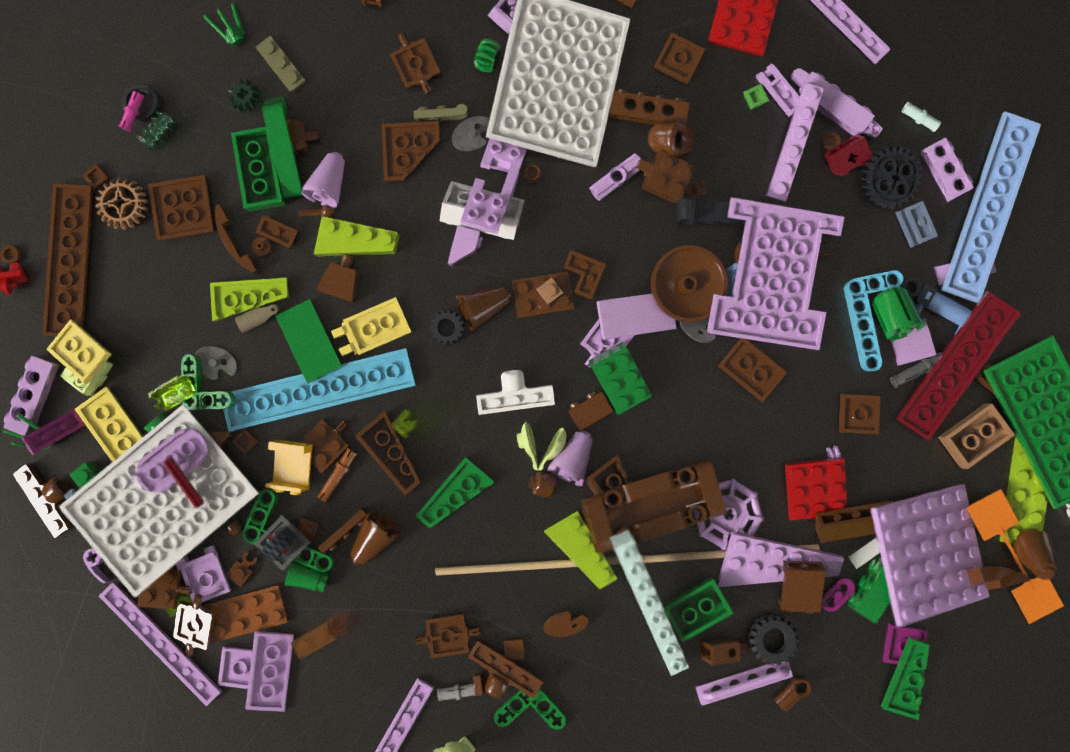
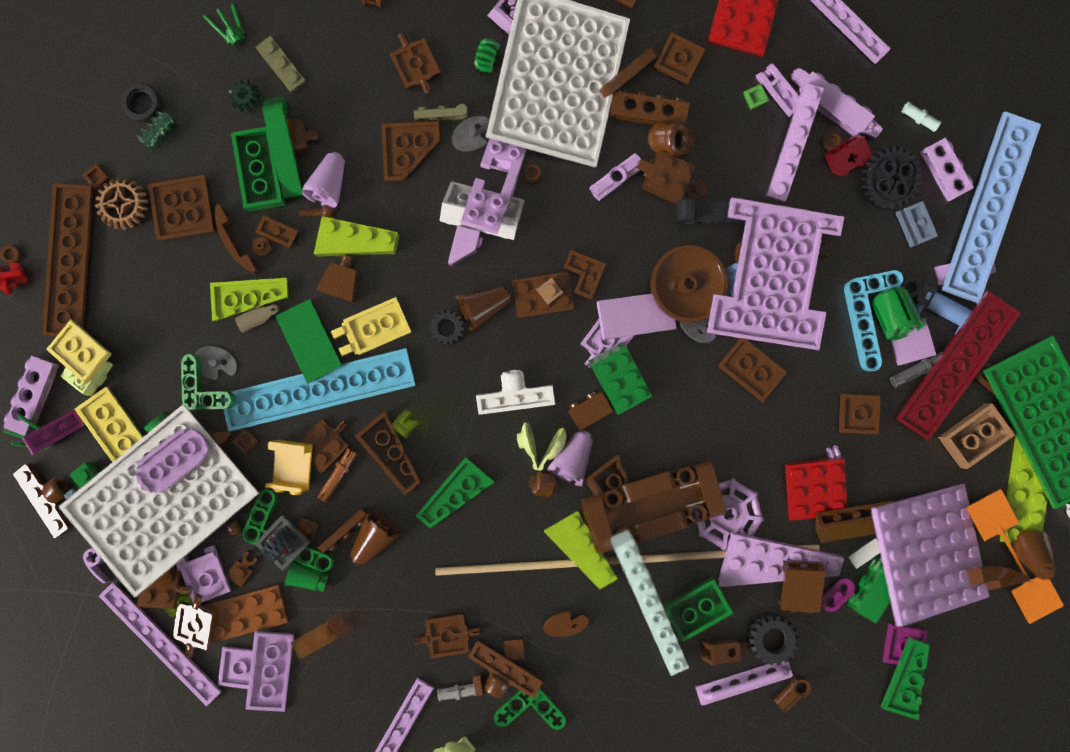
dark pink pin [118,91,145,132] -> none
clear neon green hinge [147,376,196,411] -> none
dark red axle [163,456,204,508] -> none
none -> reddish brown beam [598,46,659,98]

